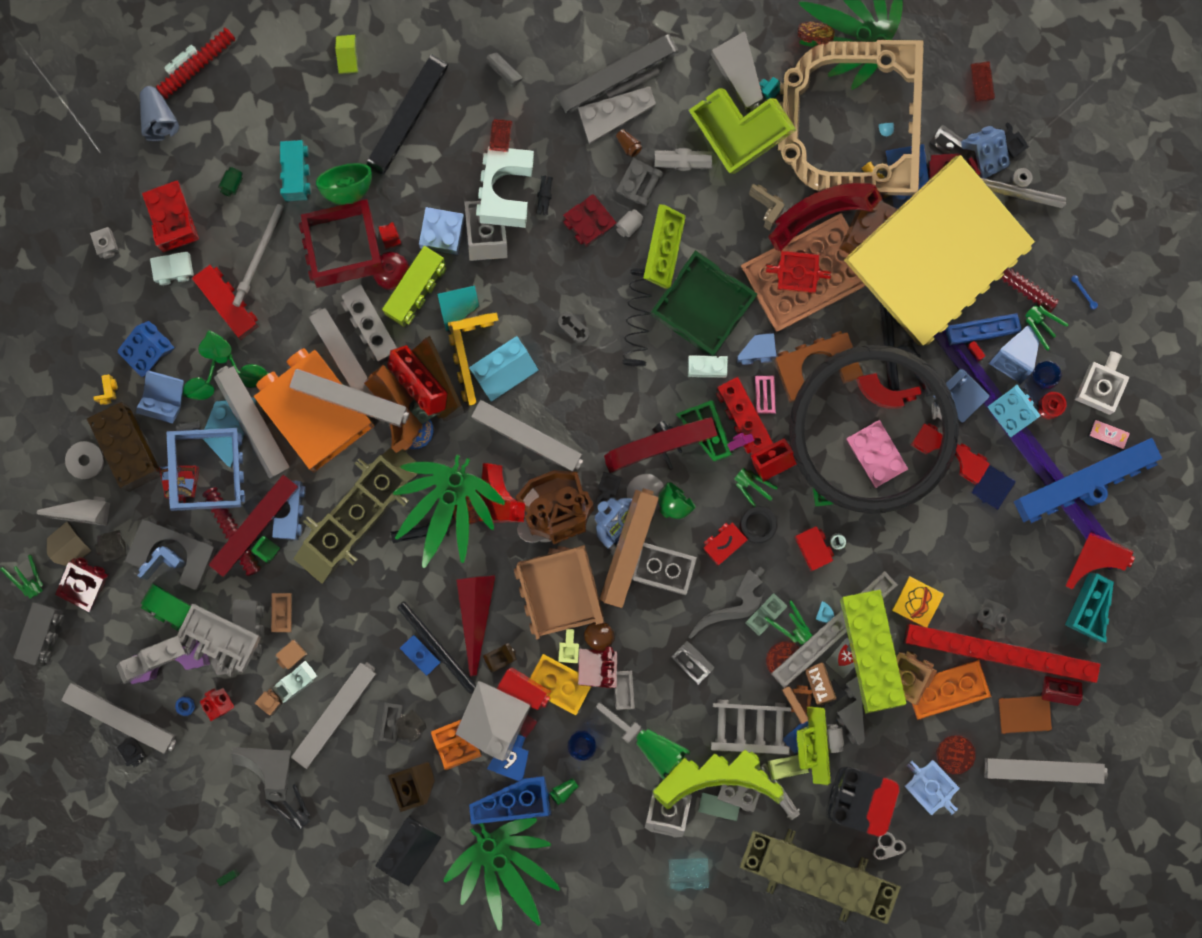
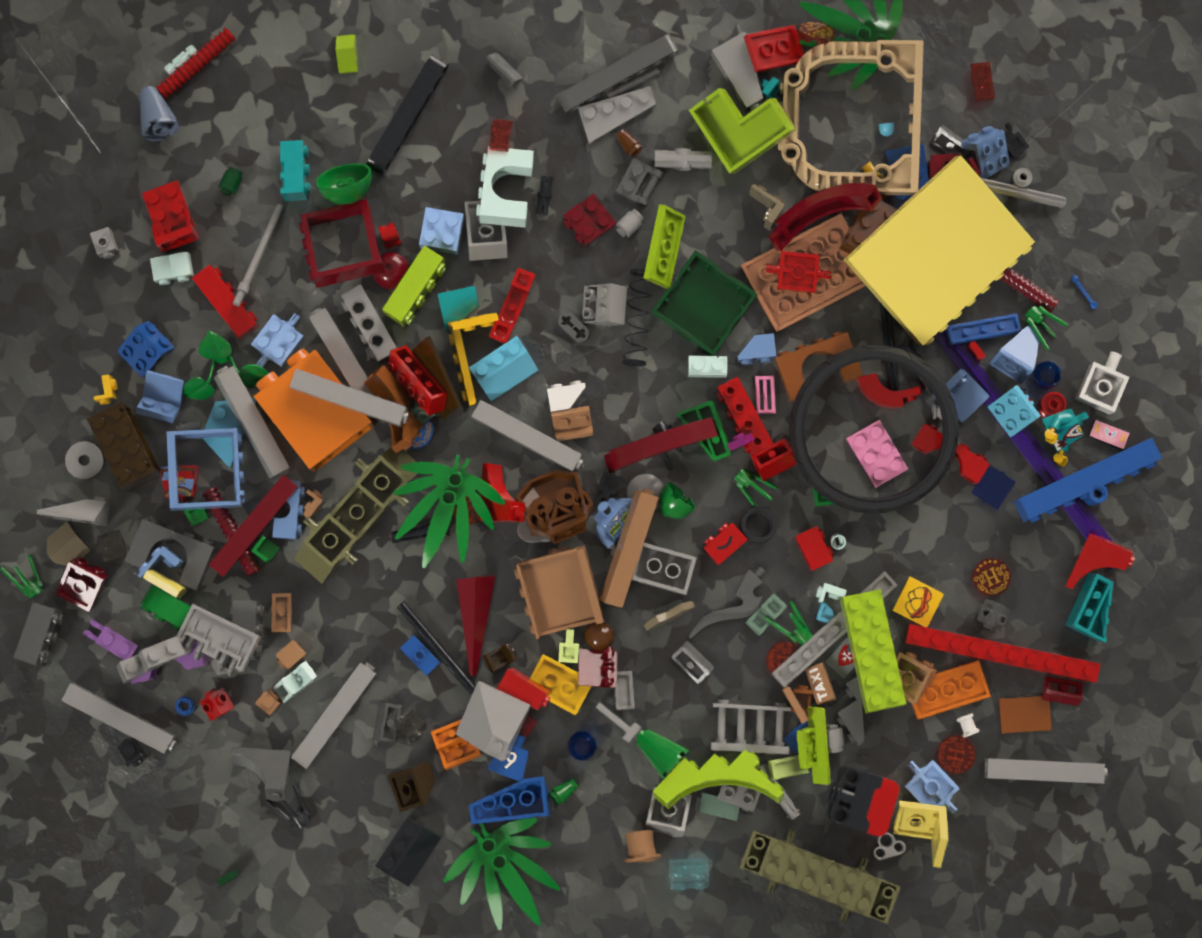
none -> medium lavender hinge [83,620,139,660]
none -> light yellow slope [143,569,188,599]
none -> green tile [184,501,210,528]
none -> light blue plate [251,313,305,367]
none -> medium nougat bracket [303,489,325,519]
none -> red slope [489,267,536,344]
none -> white slope [547,381,586,412]
none -> medium nougat bracket [551,406,593,441]
none -> light grey slope [582,283,627,326]
none -> medium nougat piece [624,830,661,863]
none -> dark tan tile [644,601,695,631]
none -> red plate [743,25,804,73]
none -> light aqua bracket [815,583,847,603]
none -> light yellow bracket [893,801,948,868]
none -> white bush [956,713,980,737]
none -> clear red tile [972,558,1011,597]
none -> torso [1042,409,1091,467]

